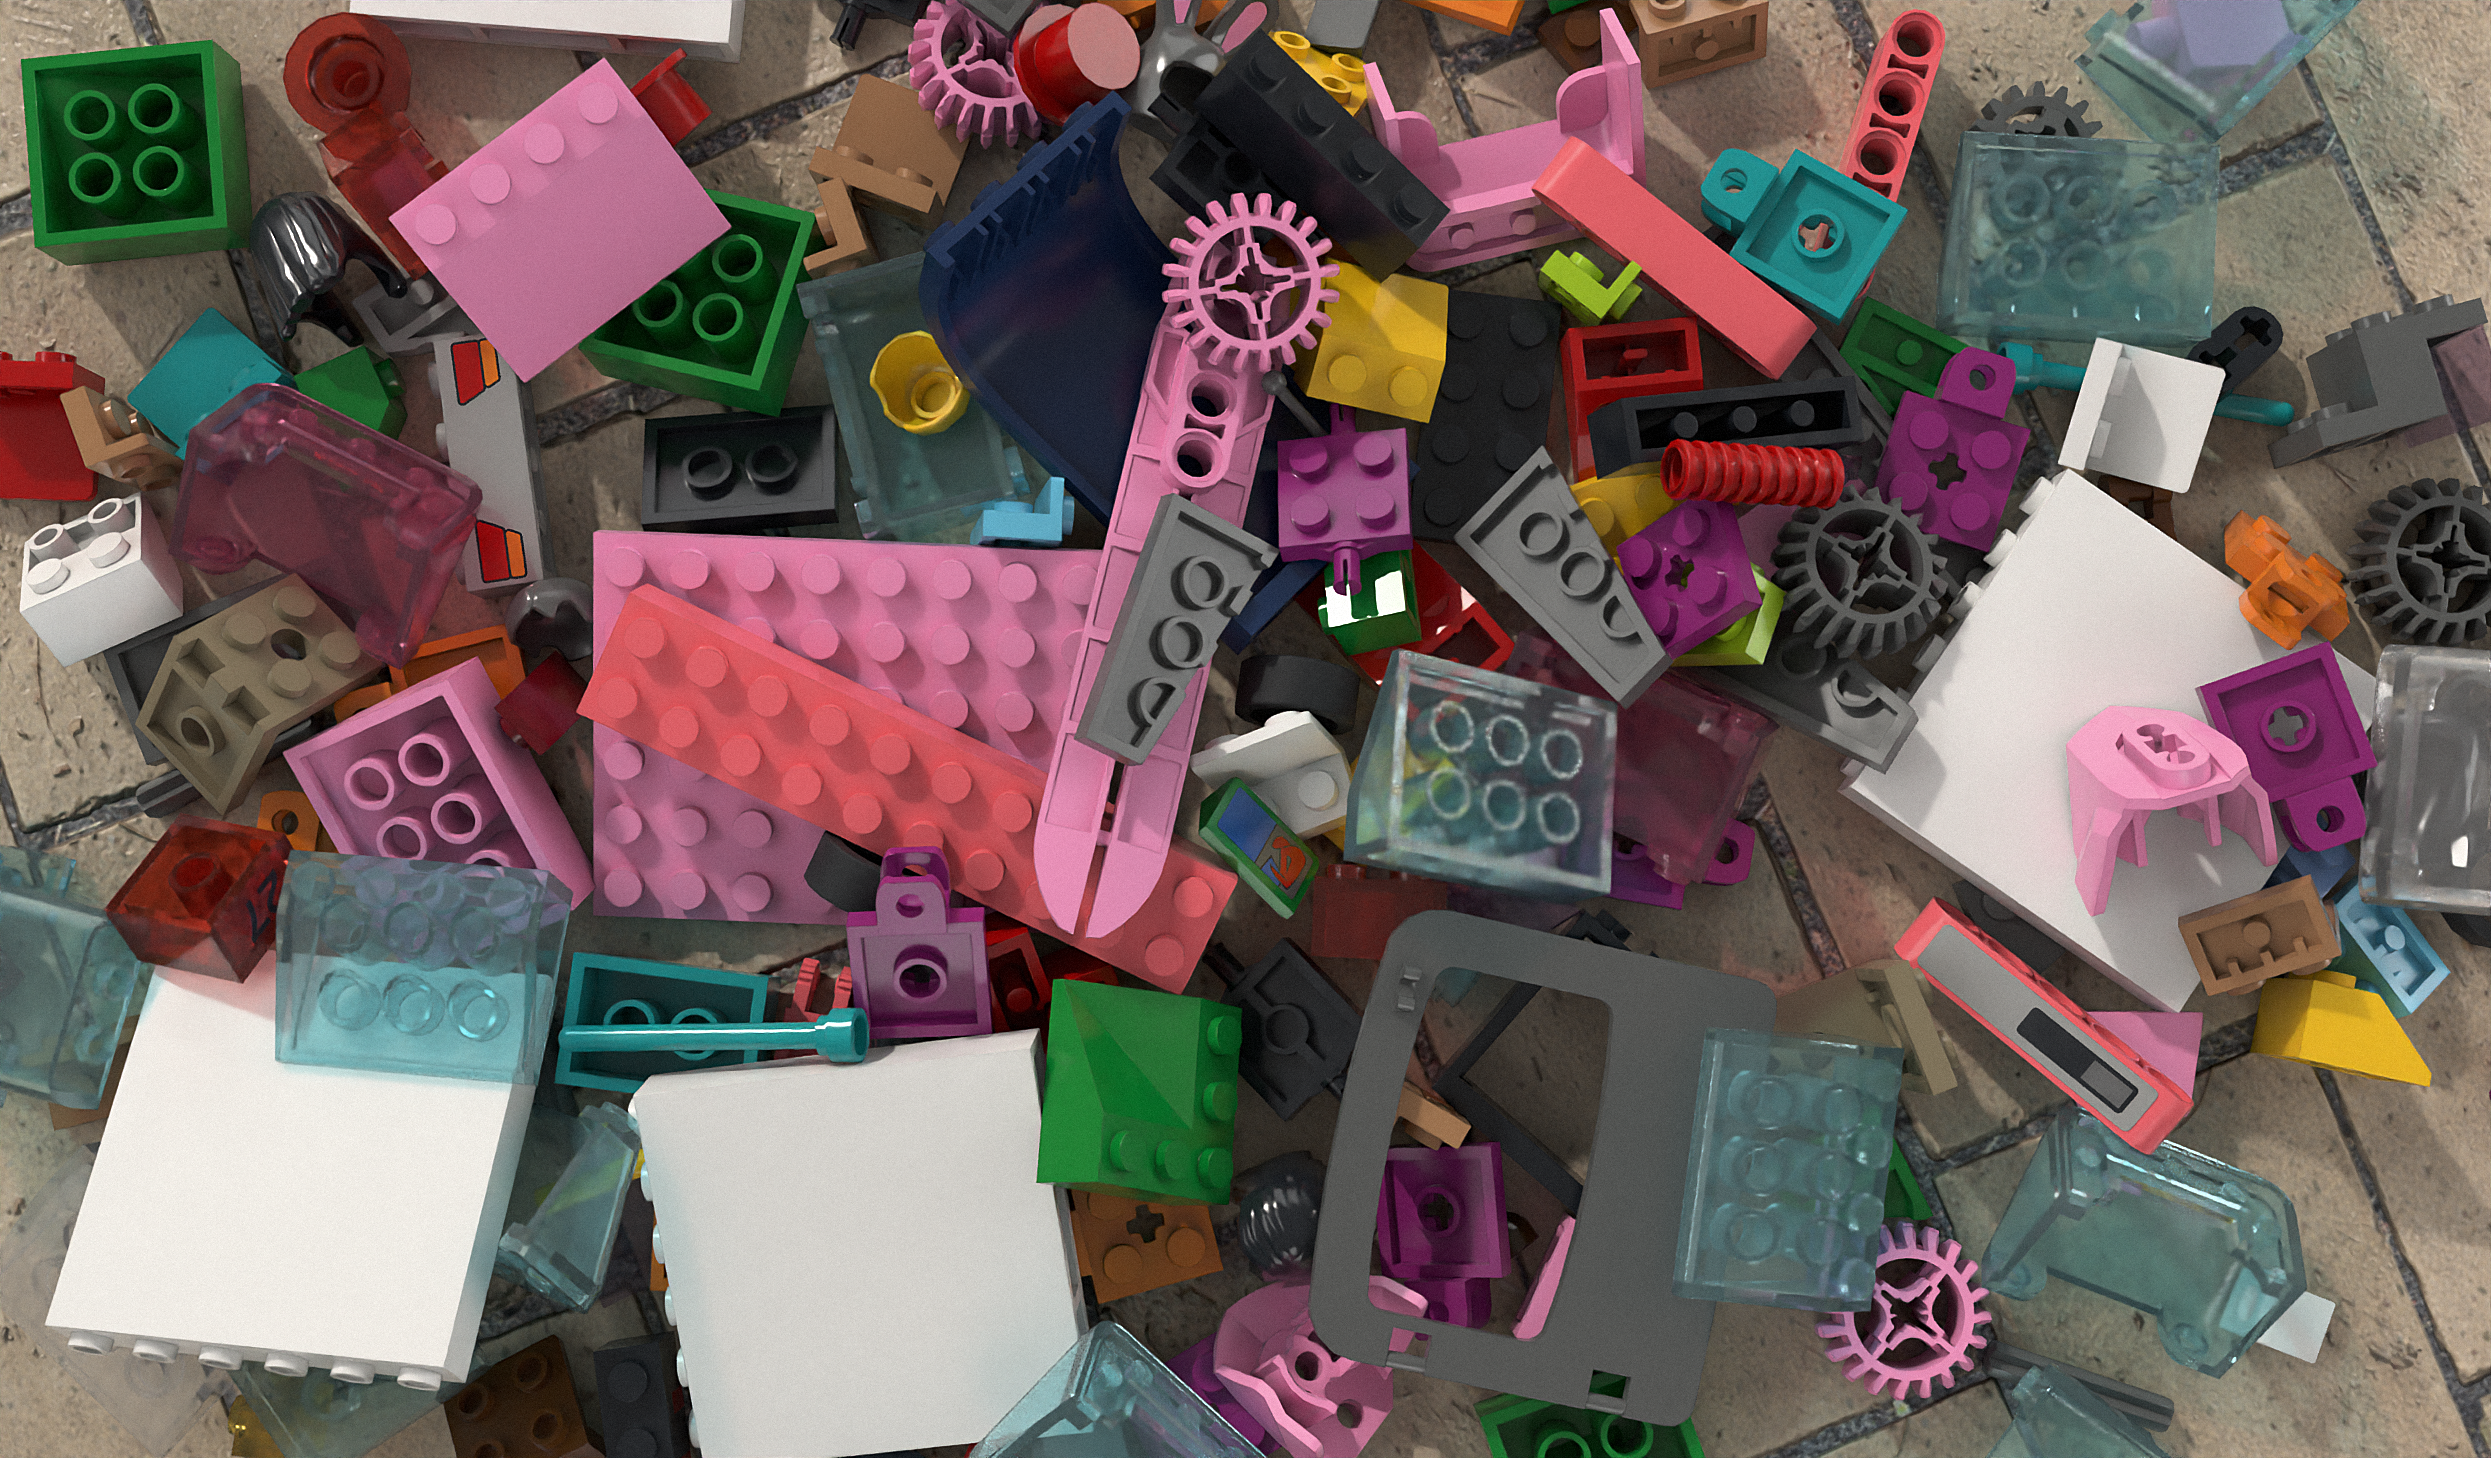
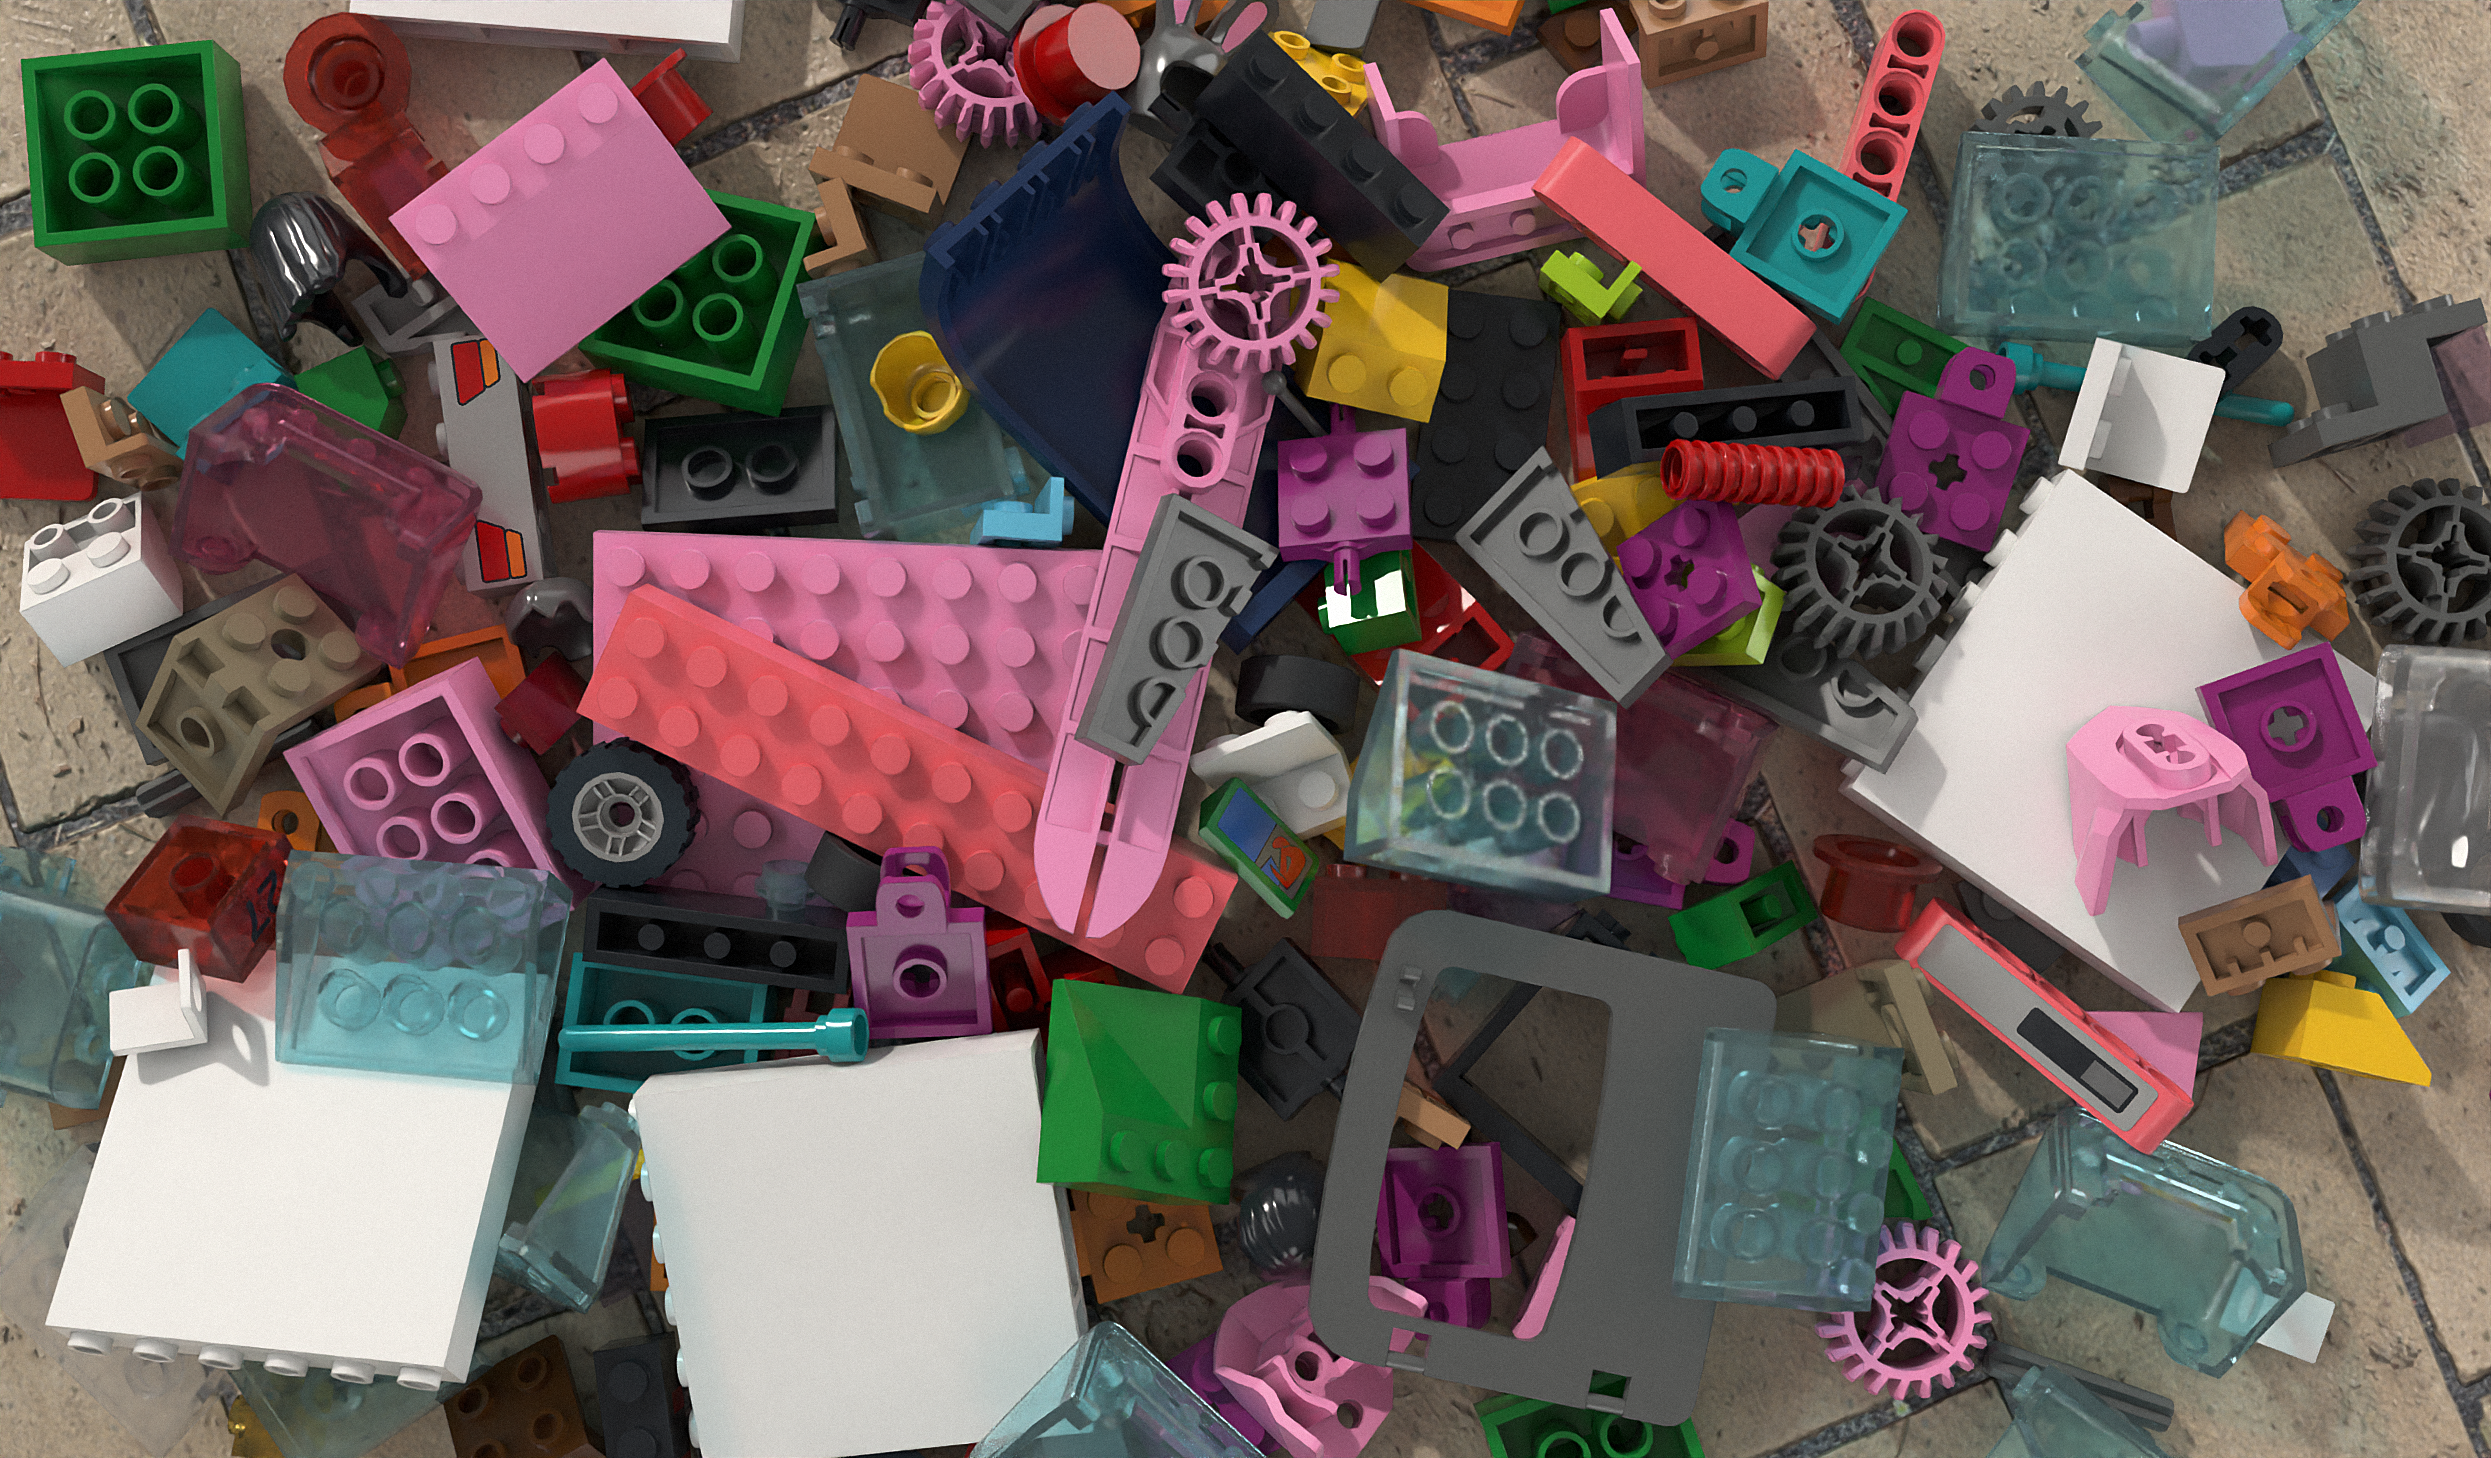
none -> white bracket [109,948,208,1056]
none -> red brick [532,367,643,504]
none -> black wheel [545,737,701,888]
none -> black brick [582,883,852,995]
none -> clear light blue plate [754,859,819,911]
none -> green slope [1667,859,1818,970]
none -> clear red piece [1811,834,1943,933]

